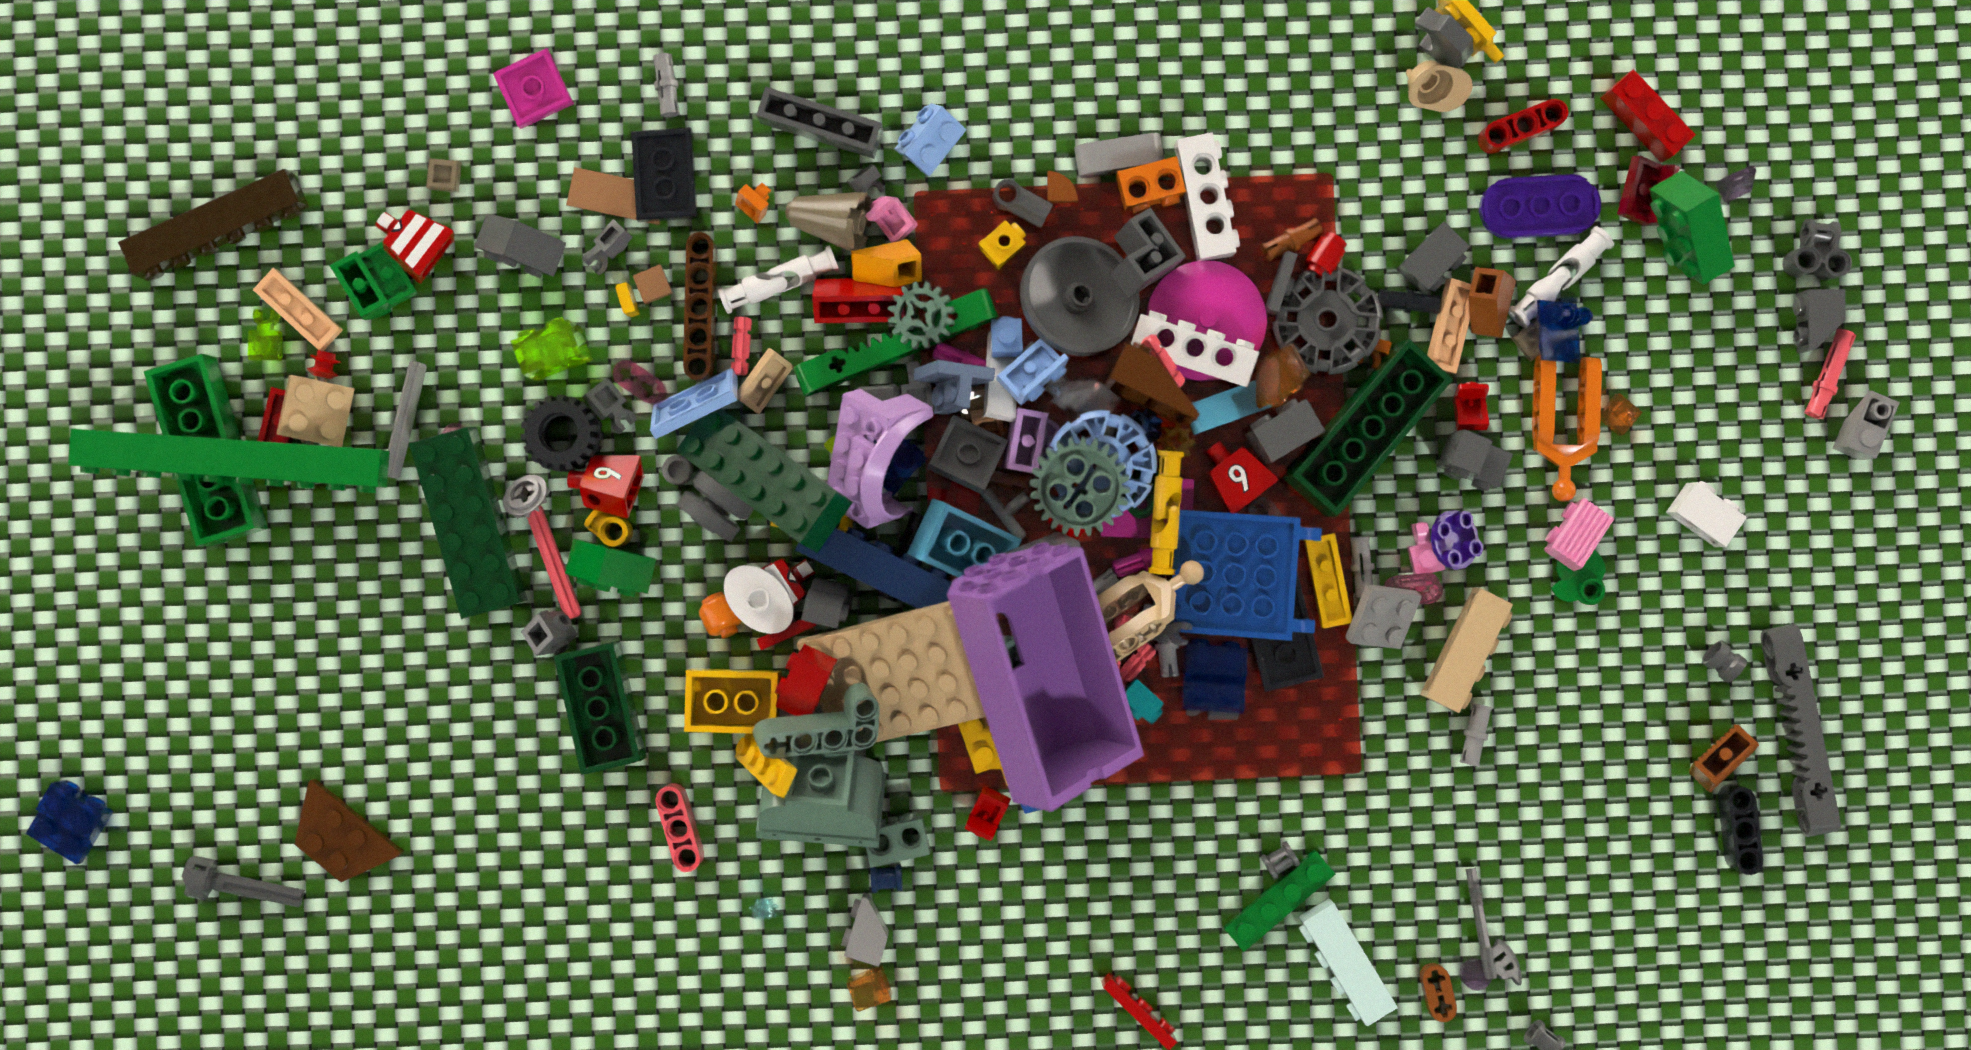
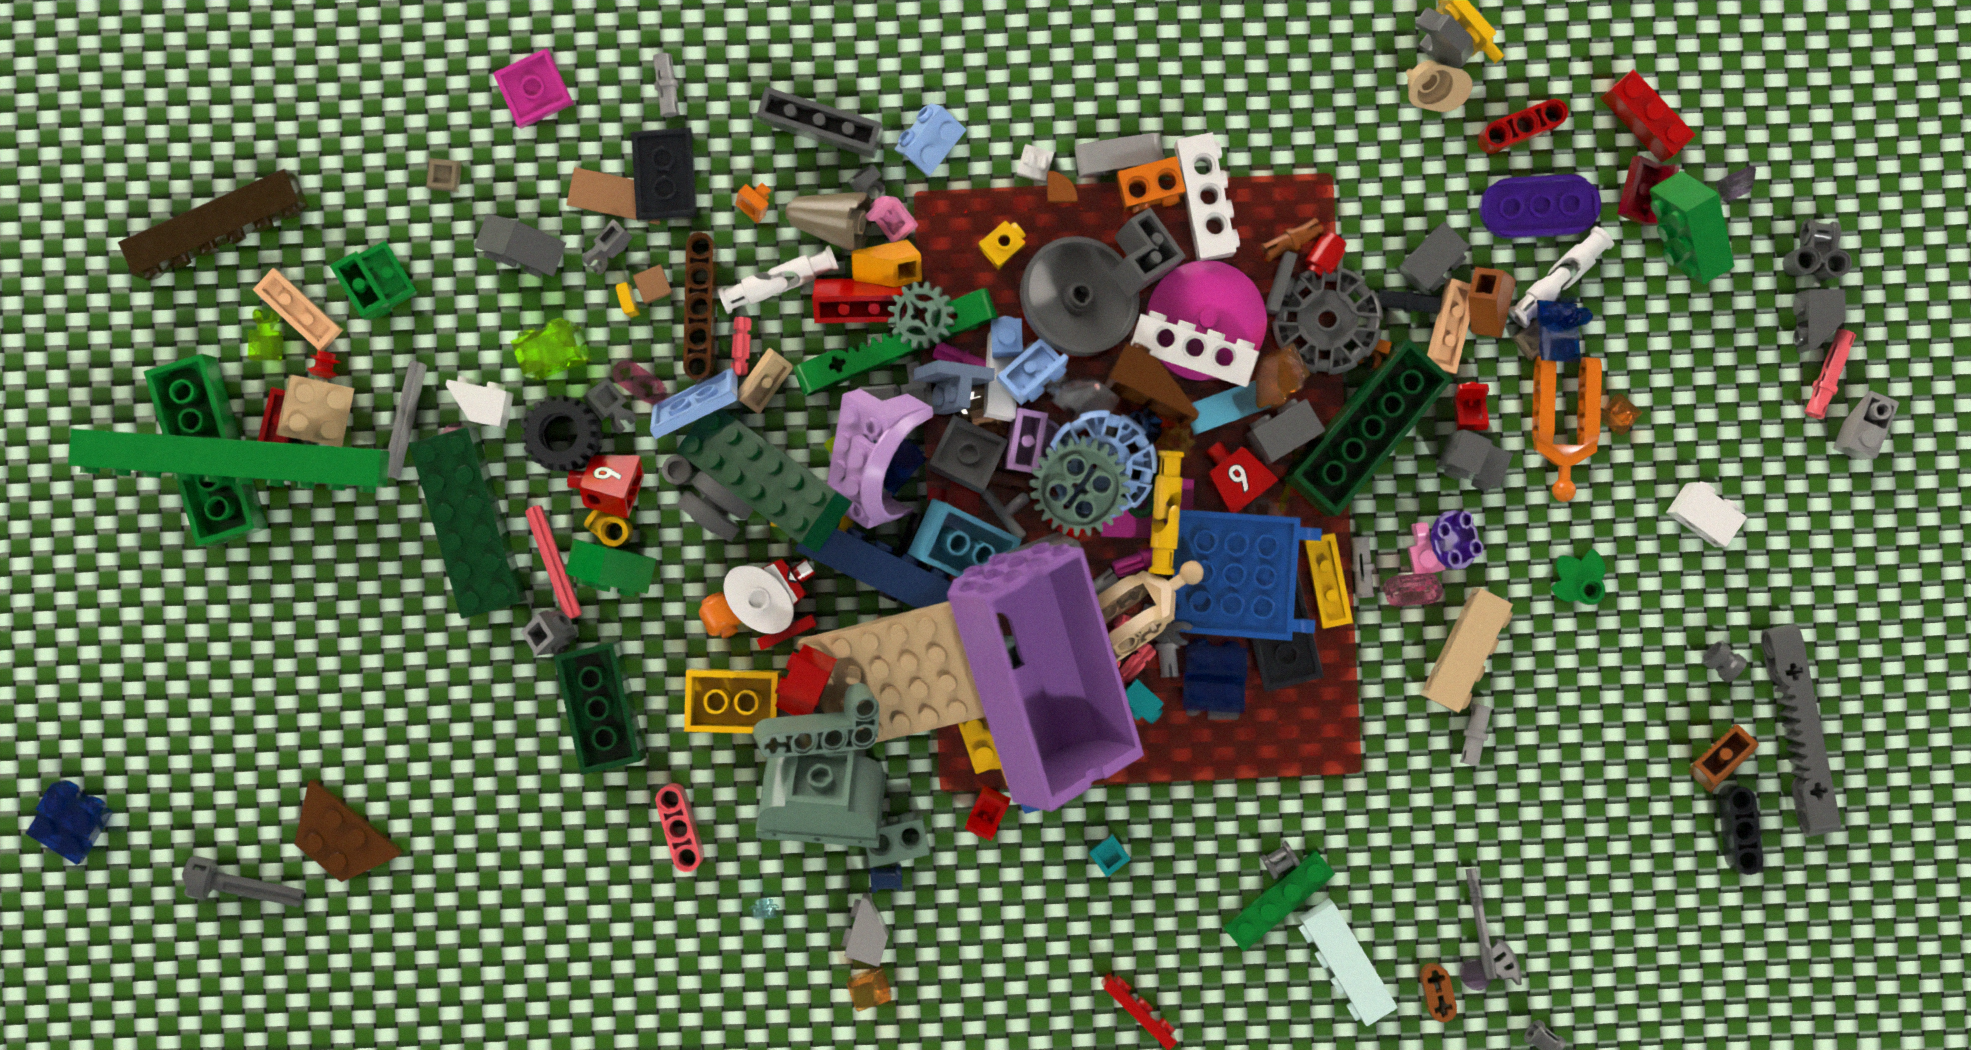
red torso [375,210,455,284] -> none
light grey gear [503,475,550,519] -> none
yellow plate [735,733,797,798] -> none
dark grey brick [801,577,854,629] -> none
dark grey piece [992,179,1053,228] -> none
coral axle [1140,334,1185,387] -> none
light grey plate [1345,584,1422,649] -> none
bright pink brick [1544,498,1614,571] -> none
none -> white slope [446,376,514,429]
none -> white tile [1017,144,1054,183]
none -> teal plate [1088,834,1131,877]
none -> clear neon green piece [1278,449,1304,512]

